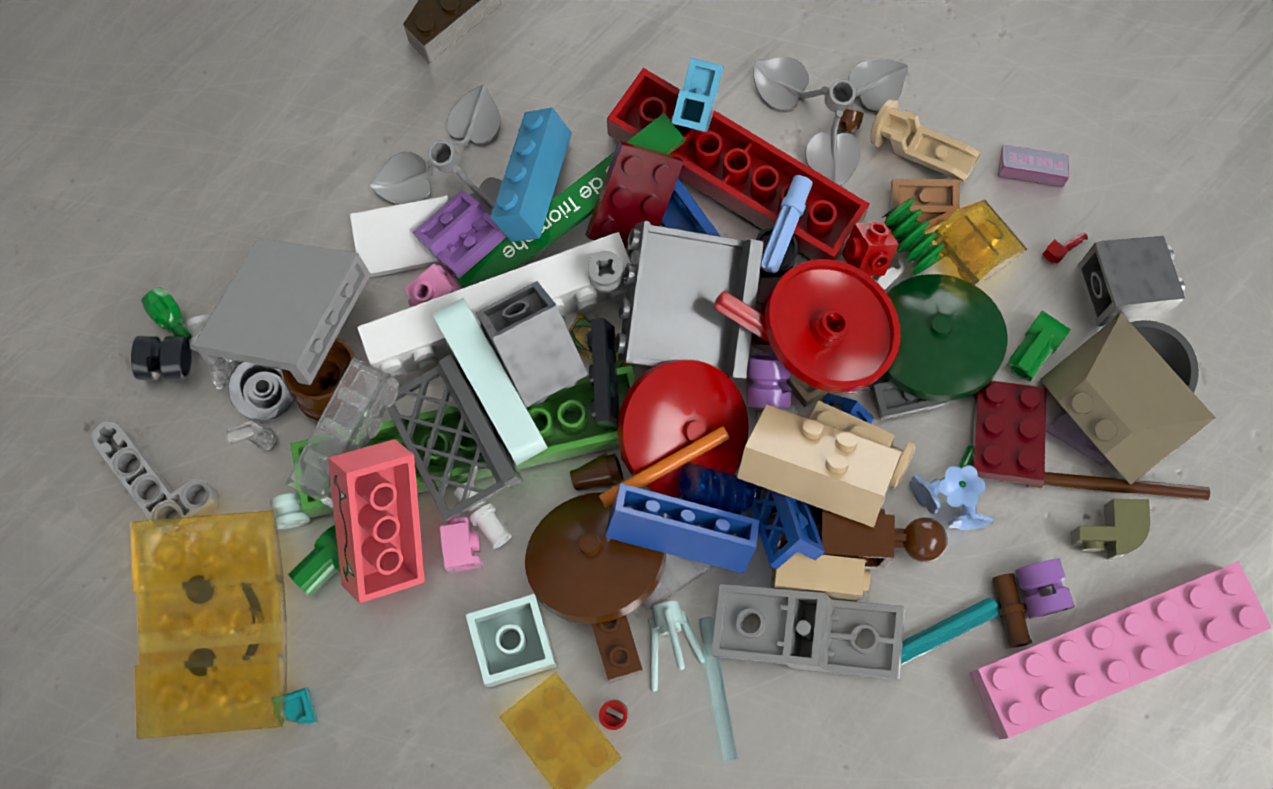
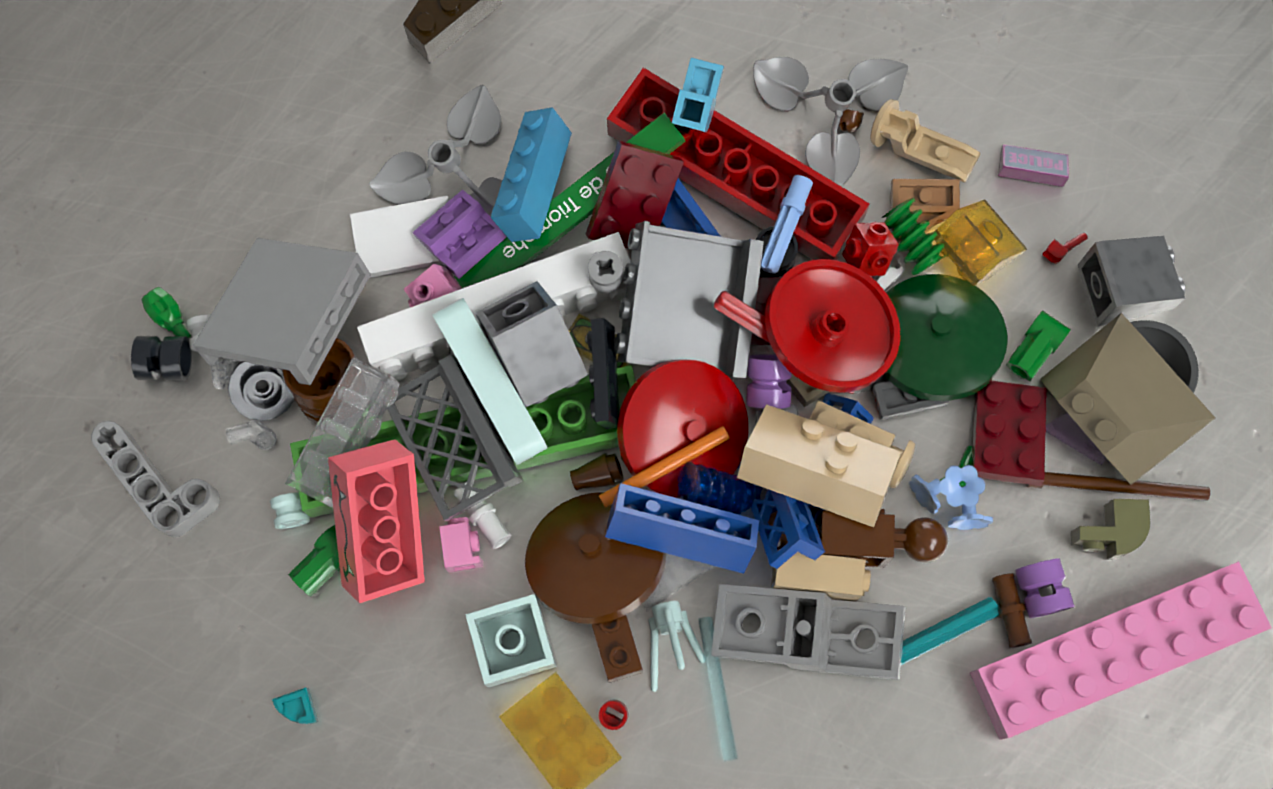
clear yellow slope [131,510,287,739] -> none

